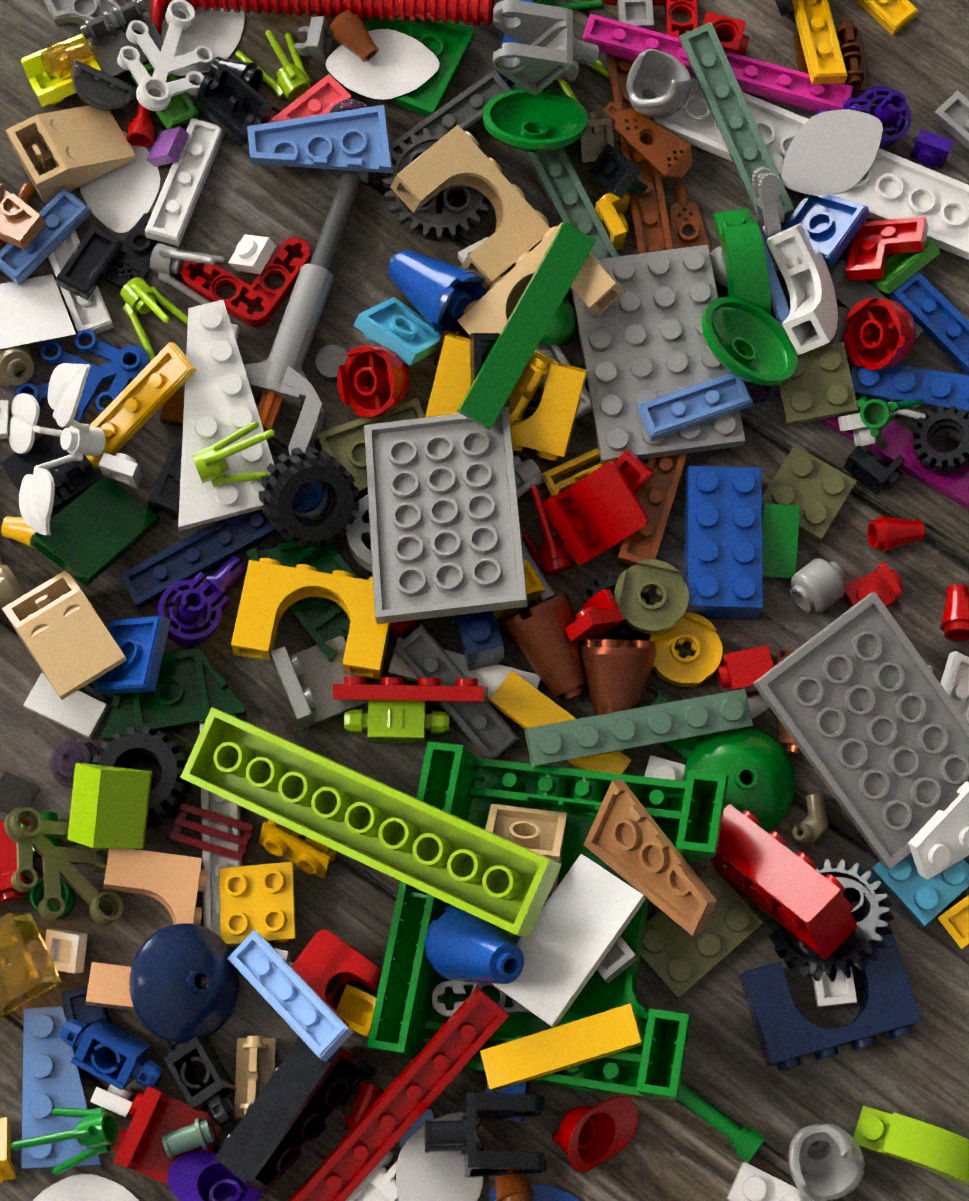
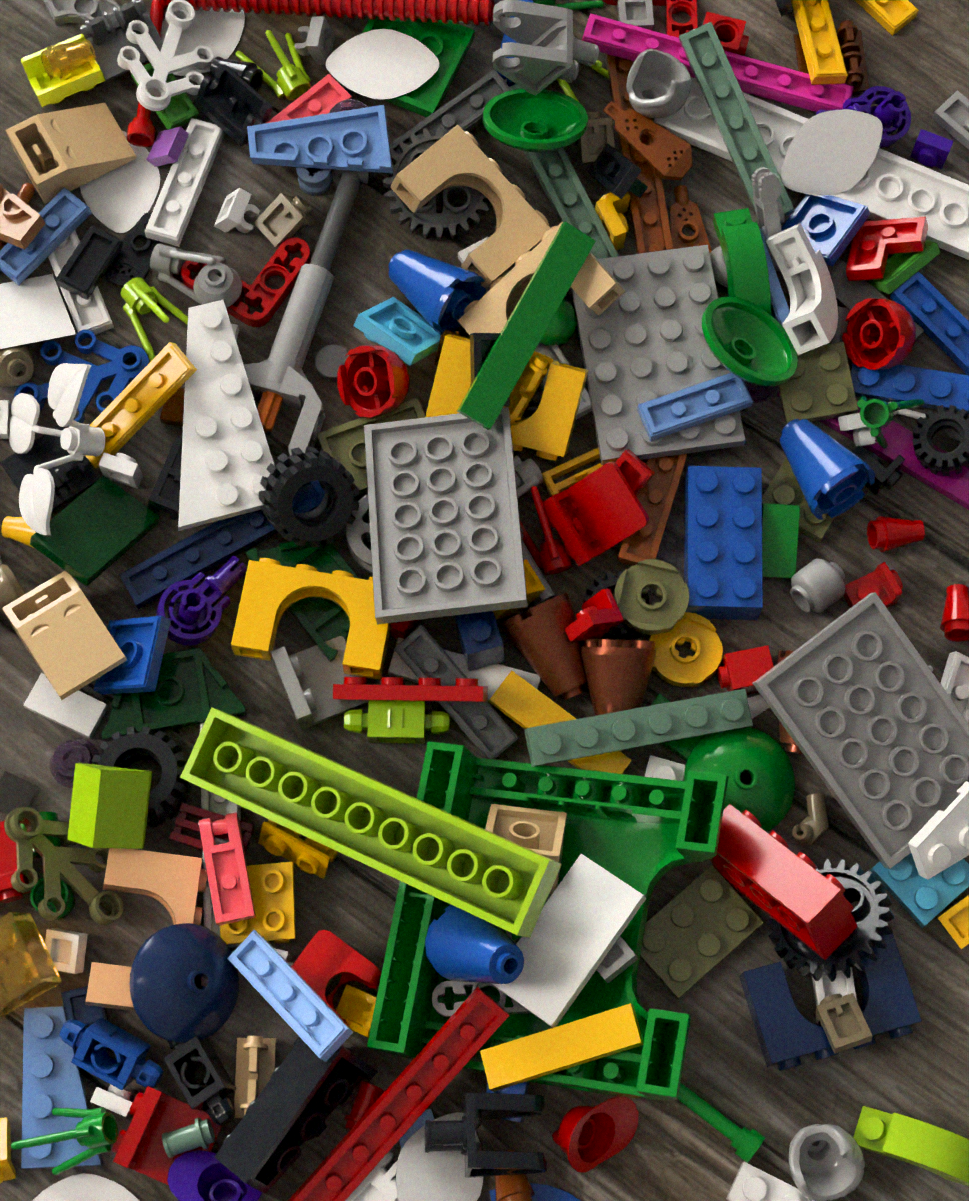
dark grey plate [71,60,137,111] -> none
lime plant [192,421,275,487] -> none
white plate [228,234,276,274] -> none
dark orange cone [329,10,379,63] -> none
medium nougat wing [584,779,717,936] -> none
none -> light grey cone [193,262,242,308]
none -> coral plate [199,812,256,926]
none -> white tile [214,188,260,233]
none -> dark tan bracket [253,193,316,248]
none -> sand blue wheel [296,167,332,196]
none -> blue cone [780,419,876,520]
none -> dark tan bracket [815,993,872,1054]

